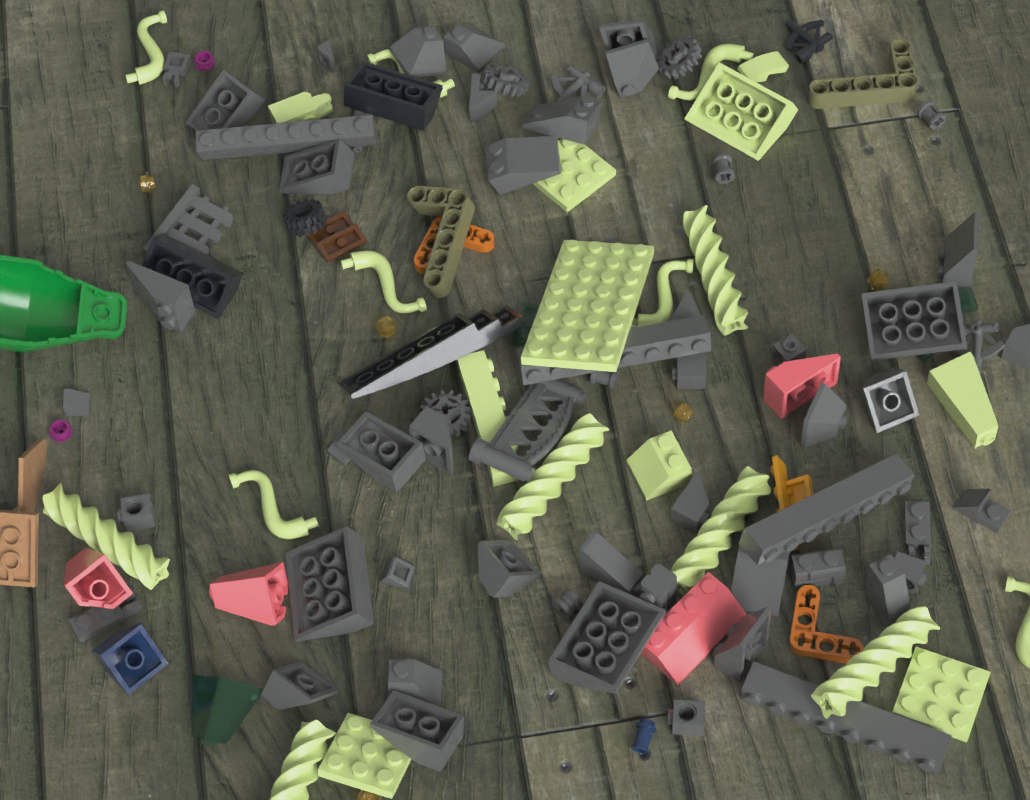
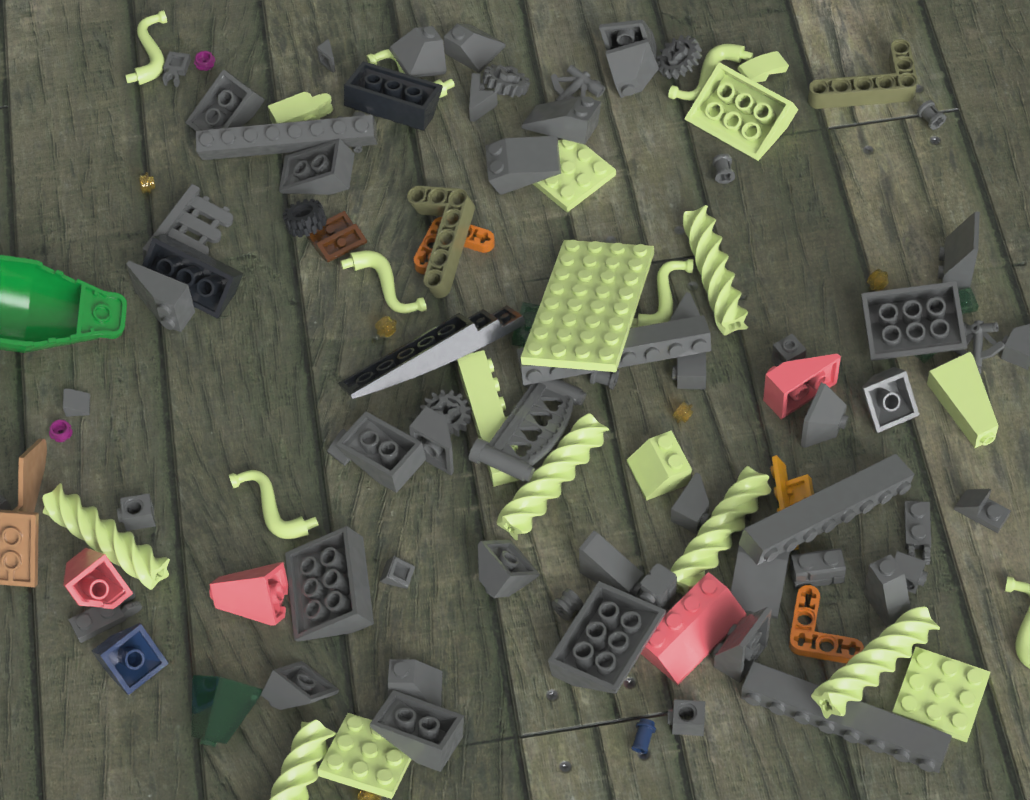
black piece [786,20,833,64] -> none

